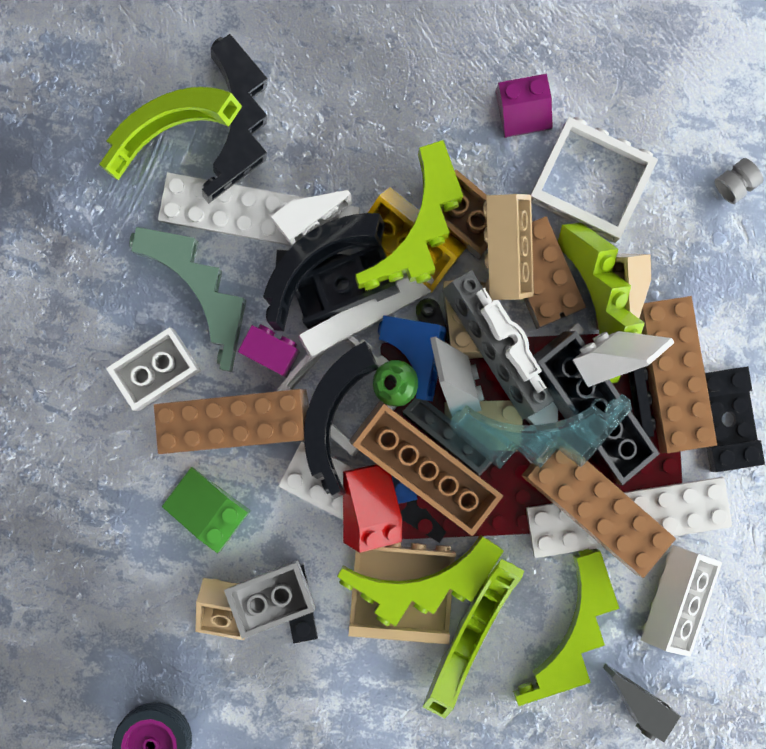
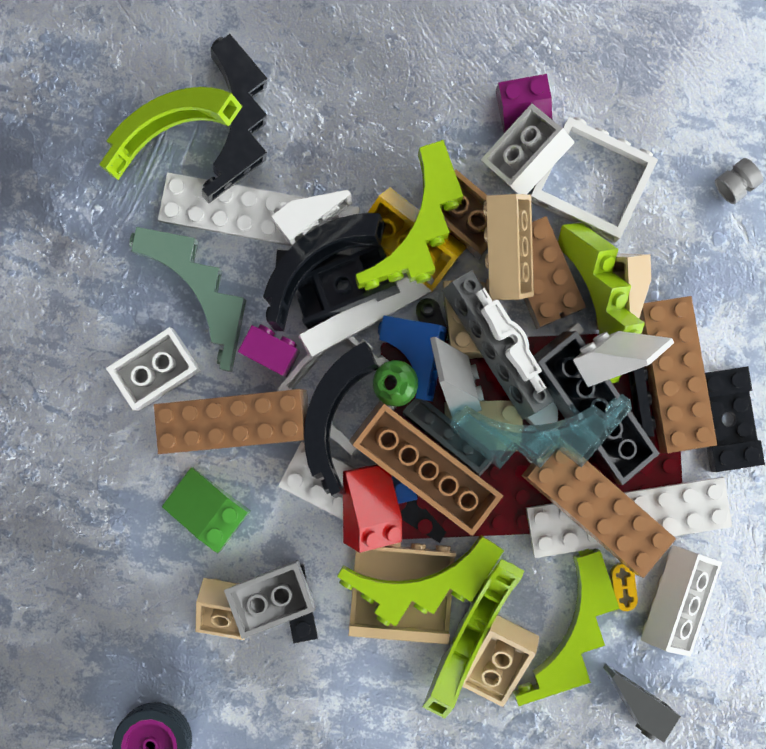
none -> tan slope [462,615,539,707]
none -> white brick [481,104,575,195]
none -> yellow beam [610,563,638,611]

